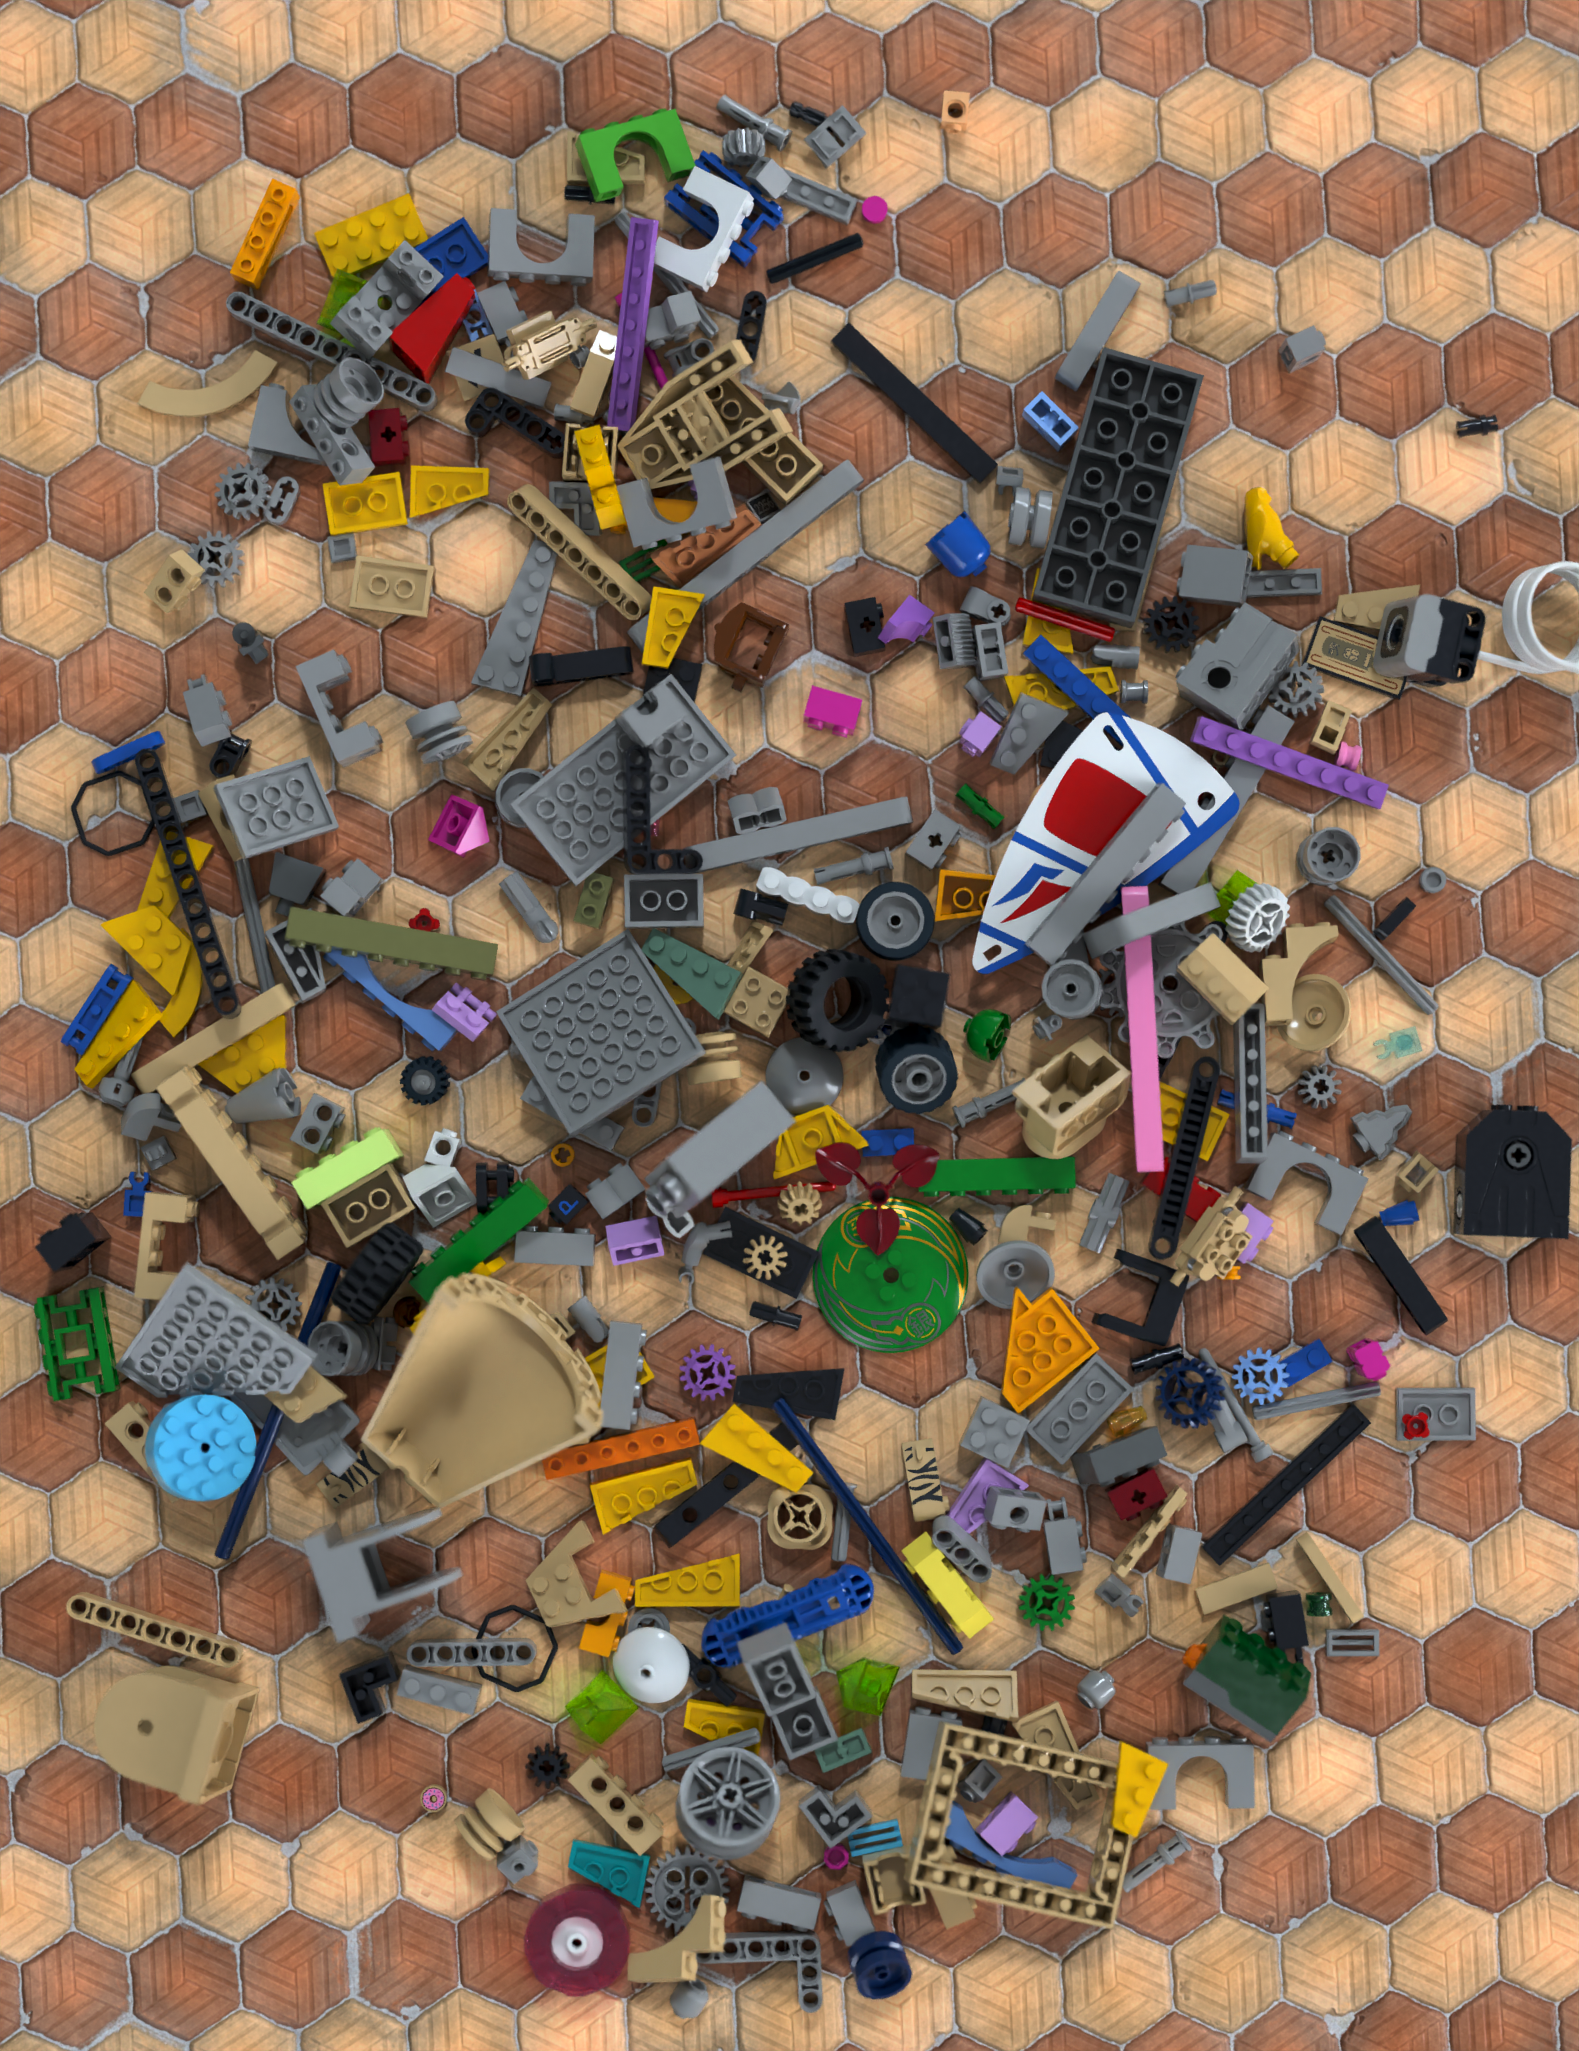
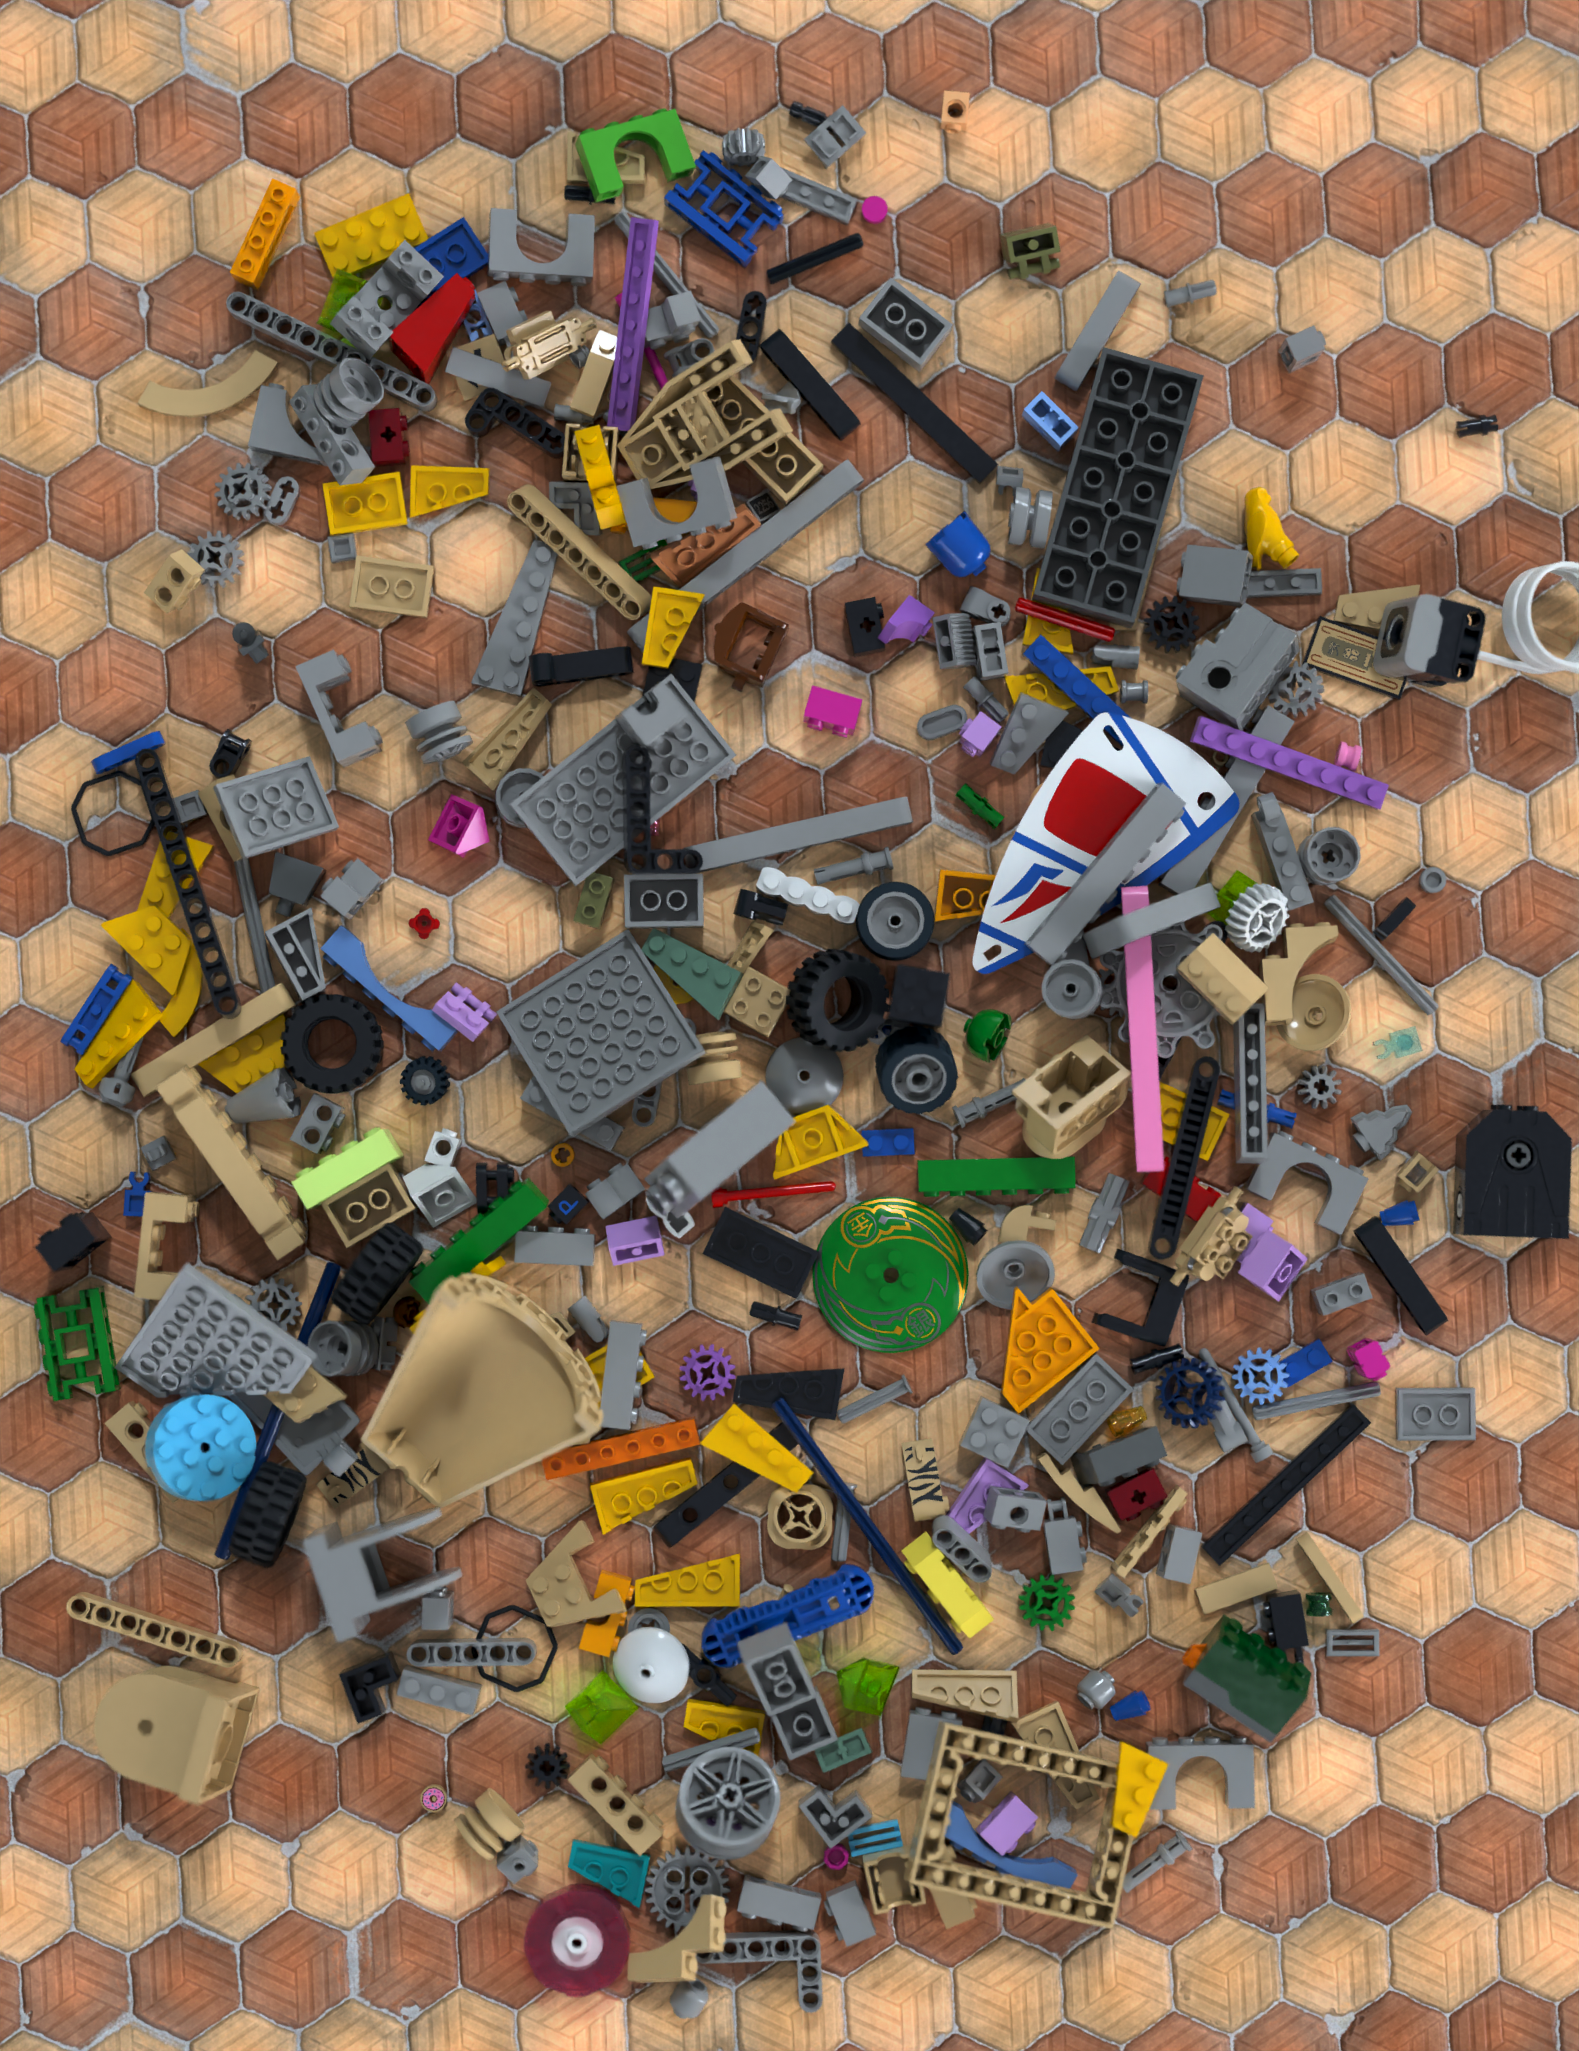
light grey brick [121,1093,182,1141] -> none
light grey brick [183,674,232,747] -> none
olive brick [284,907,498,980] -> none
light grey piece [499,871,558,943] -> none
white arch [654,166,754,292] -> none
light grey arm [678,1221,732,1285] -> none
light grey pin [716,95,792,151] -> none
light grey brick [728,787,787,834] -> none
tan gear [743,1235,787,1280] -> none
tan gear [777,1181,822,1226] -> none
dark red plant [815,1142,940,1255] -> none
dark blue wheel [847,1931,912,2000] -> none
light grey brick [905,809,961,871] -> none
light grey hinge [1032,1015,1062,1042] -> none
light orange bush [1217,1266,1241,1280] -> none
tan brick [1309,700,1352,755] -> none
red plate [1402,1412,1430,1440] -> none
none -> black tyre [229,1461,307,1568]
none -> black tyre [280,994,384,1094]
none -> light grey brick [422,1586,454,1630]
none -> black beam [759,329,861,441]
none -> light grey axle [837,1374,913,1423]
none -> light grey brick [858,278,953,372]
none -> light grey tile [917,705,967,741]
none -> olive brick [999,223,1061,280]
none -> tan slope [1037,1452,1121,1533]
none -> blue cone [1110,1690,1151,1721]
none -> lavender brick [1238,1229,1308,1302]
none -> light grey hinge [1251,792,1314,912]
none -> light grey brick [1310,1272,1373,1316]

